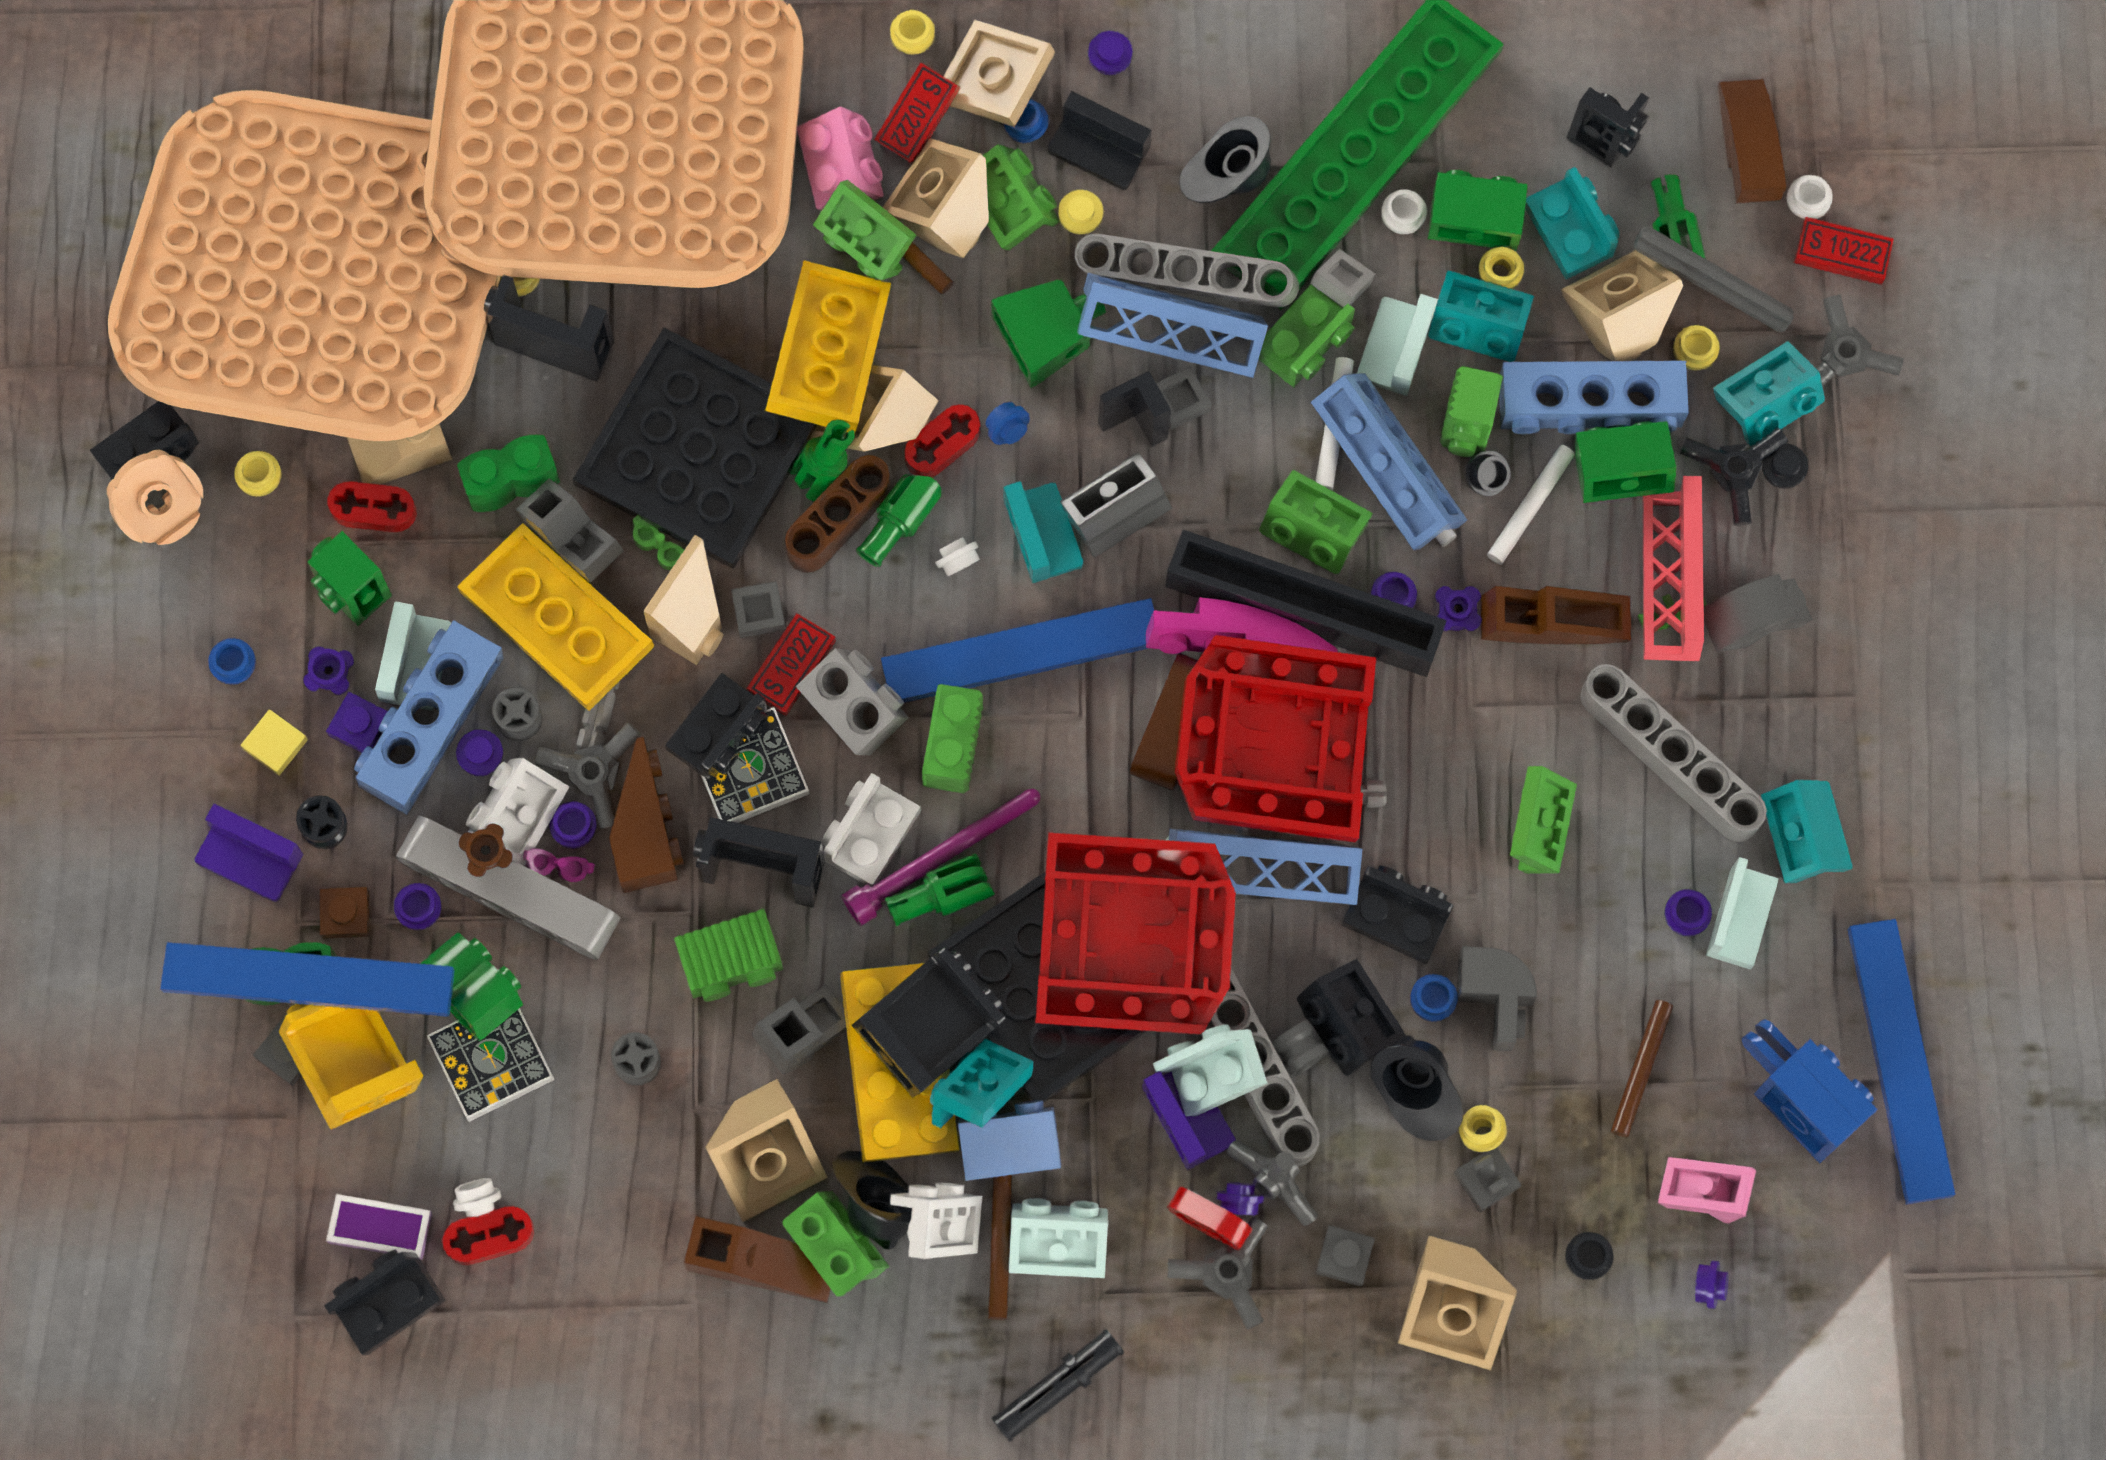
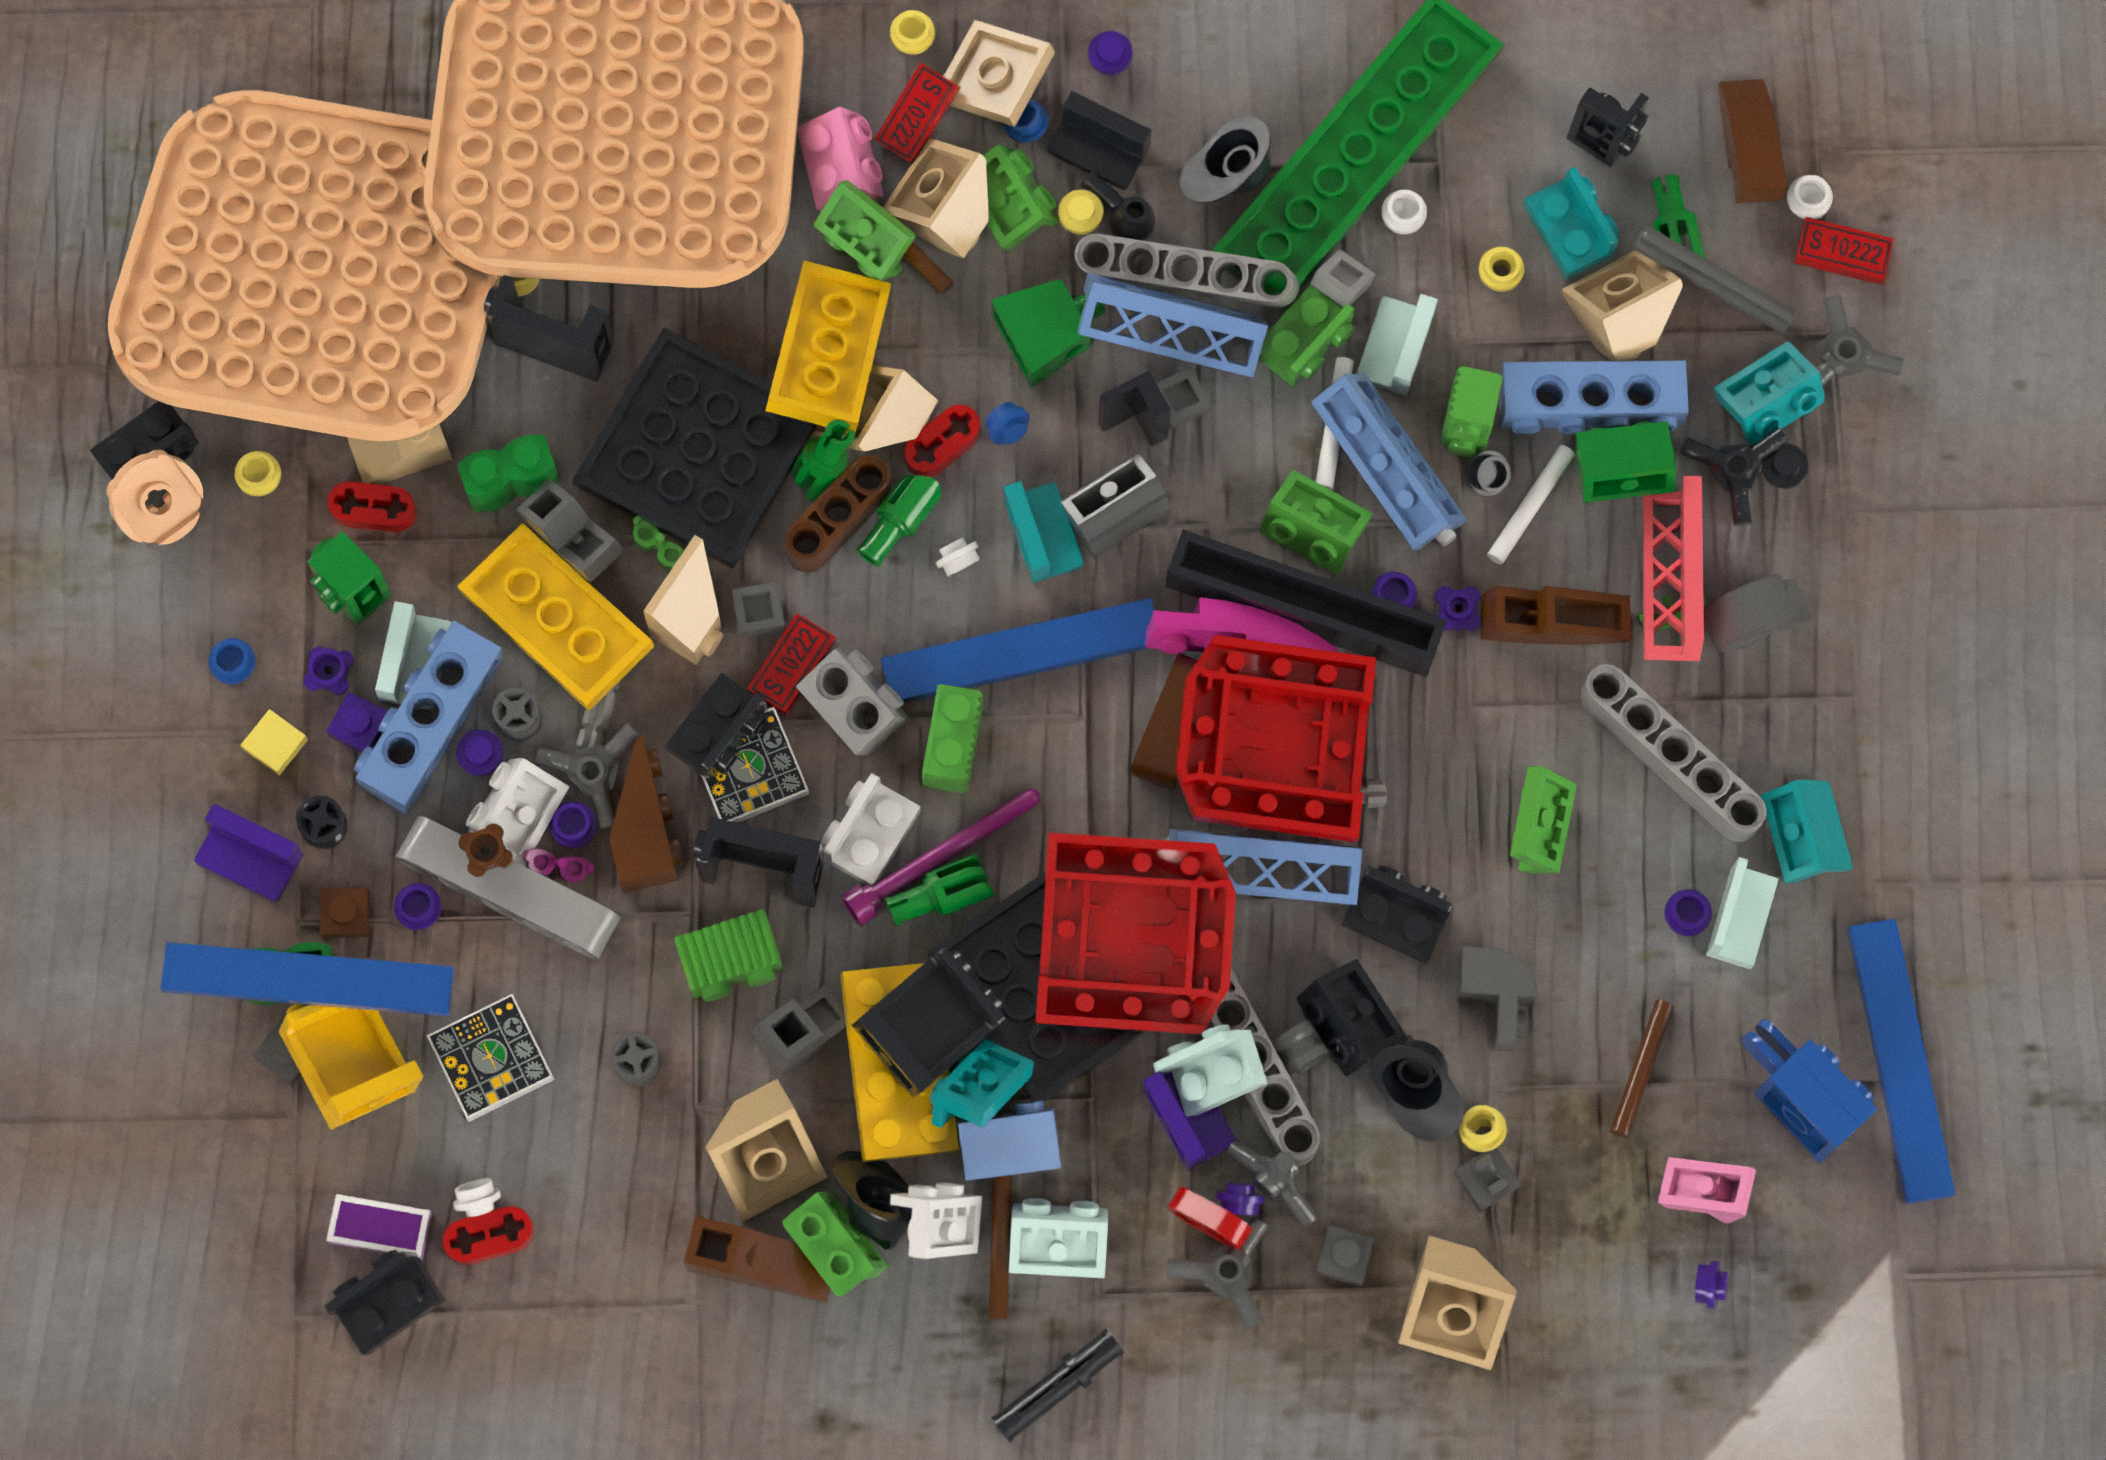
green brick [420,932,523,1041] -> none
blue plate [1410,974,1458,1022] -> none
green brick [1427,170,1528,251] -> none
teal bracket [1428,270,1534,362] -> none
black plate [1565,1232,1614,1281] -> none
light yellow plate [1673,325,1720,370] -> none
none -> black bar [1080,169,1155,241]

